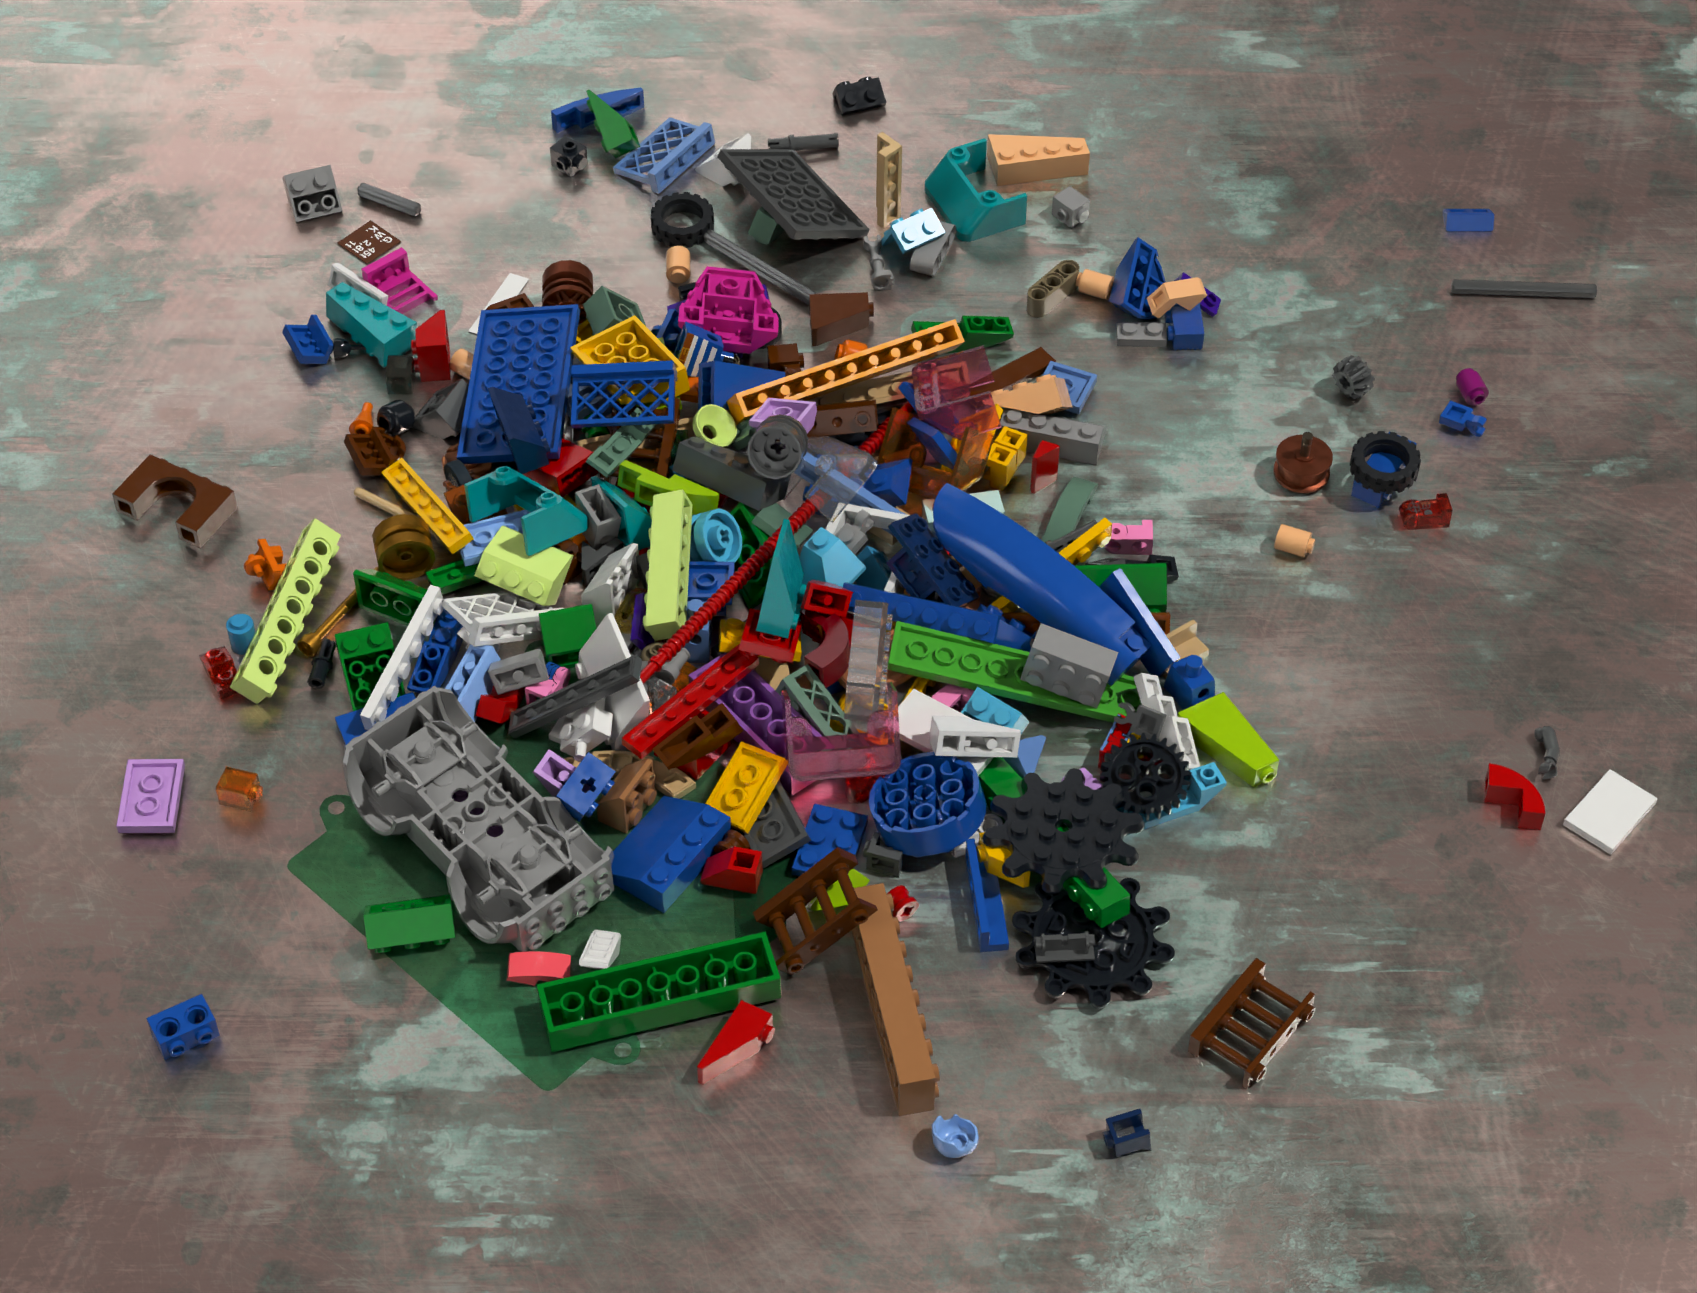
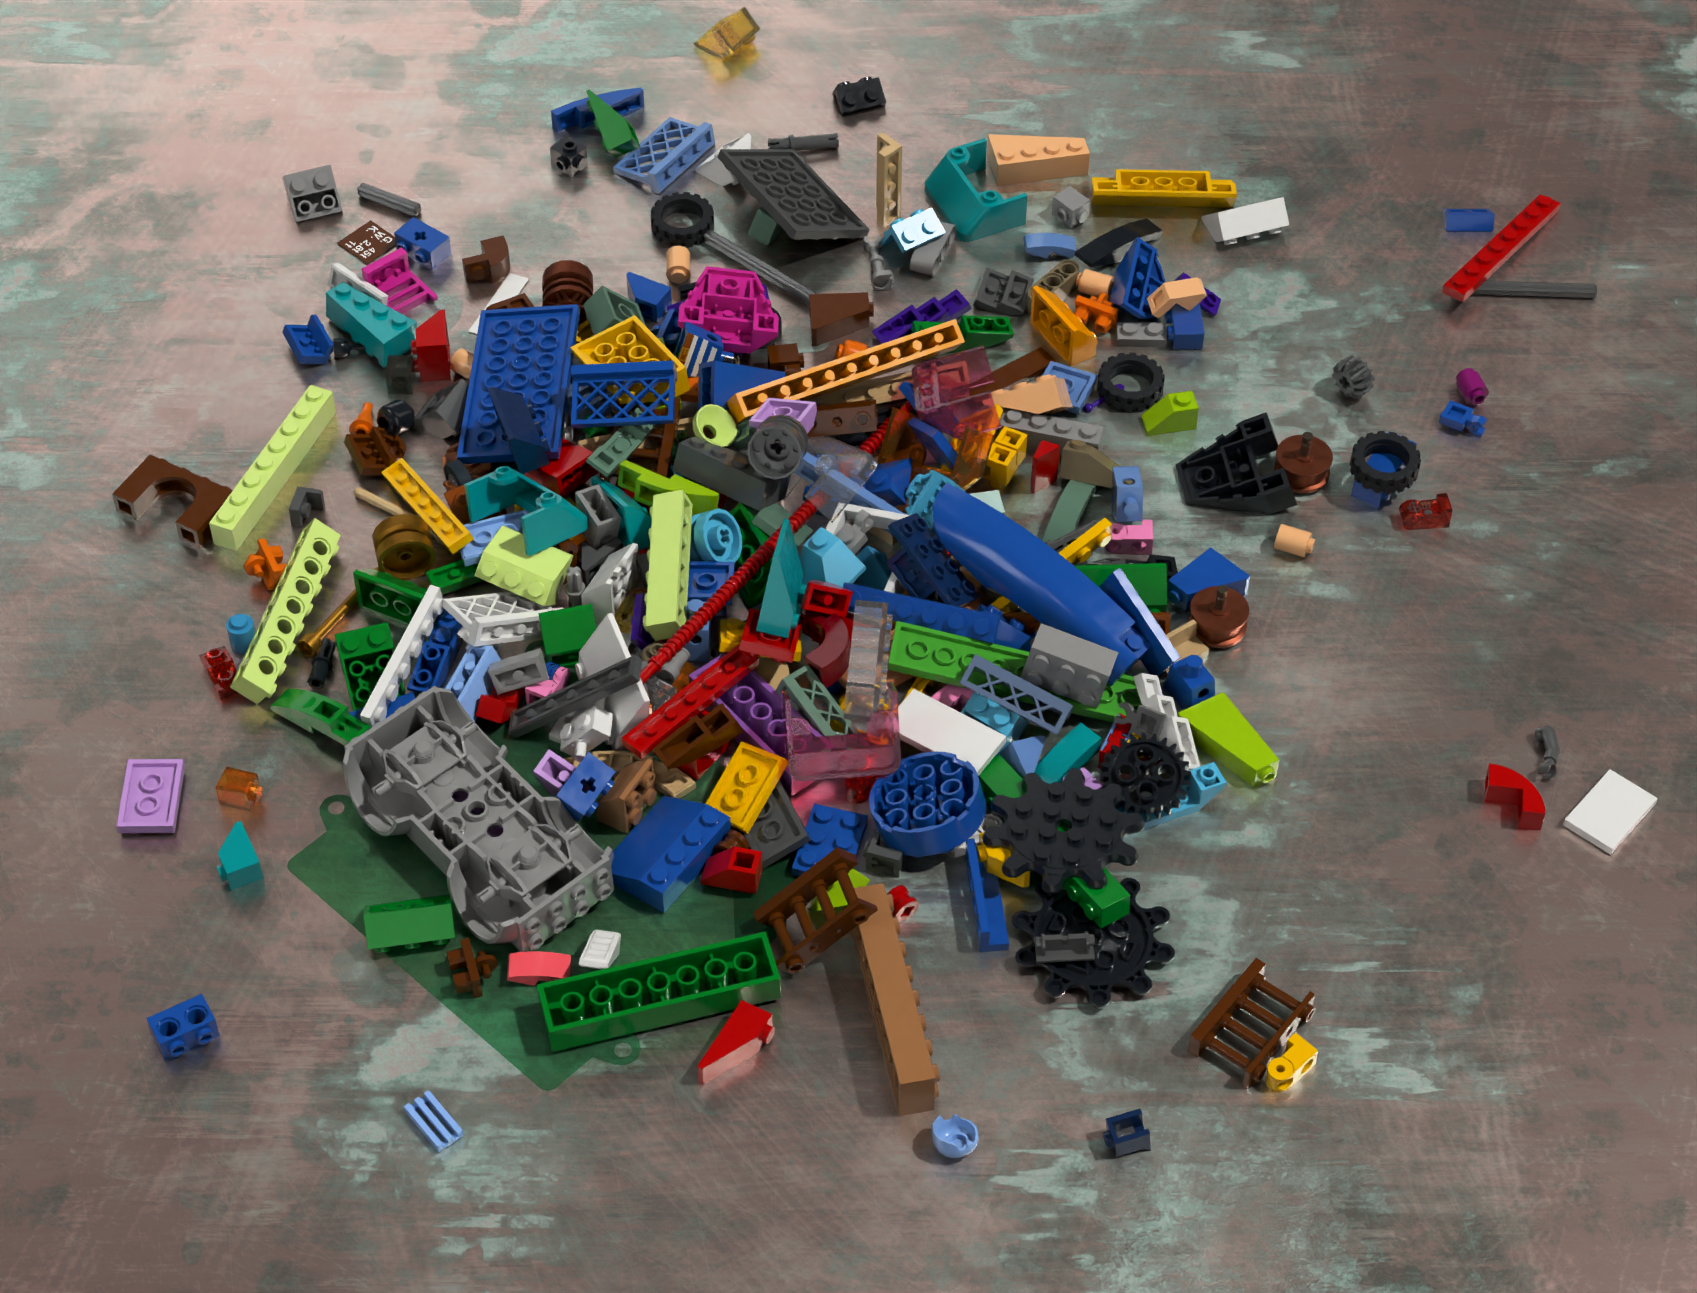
white slope [929,716,1021,758] -> none
none -> yellowish green brick [209,385,336,551]
none -> teal slope [216,821,264,891]
none -> green slope [270,689,371,745]
none -> dark grey bracket [289,486,325,528]
none -> blue brick [394,217,452,270]
none -> light blue tile [404,1090,464,1152]
none -> reddish brown hips [446,938,497,998]
none -> reddish brown brick [462,235,510,283]
none -> light grey axle [564,566,586,608]
none -> blue slope [626,272,672,323]
none -> clear yellow slope [693,7,760,59]
none -> dark purple slope [872,289,971,344]
none -> medium azure slope [905,470,965,534]
none -> sand blue fence [959,654,1073,735]
none -> dark grey slope [973,267,1034,315]
none -> medium blue slope [1023,233,1077,259]
none -> light orange slope [1030,285,1098,367]
none -> teal slope [1034,723,1101,784]
none -> dark tan slope [1059,440,1133,488]
none -> orange hips [1074,292,1119,334]
none -> black slope [1075,218,1163,268]
none -> dark purple hinge [1084,384,1124,413]
none -> yellow slope [1091,169,1237,208]
none -> black tyre [1097,352,1165,413]
none -> medium blue torso [1112,466,1143,522]
none -> lime slope [1141,391,1199,436]
none -> blue slope [1167,547,1250,612]
none -> black wedge [1176,412,1297,514]
none -> copper wheel [1188,585,1249,648]
none -> white slope [1201,197,1289,245]
none -> yellow leg [1266,1032,1318,1092]
none -> red plate [1442,194,1561,302]

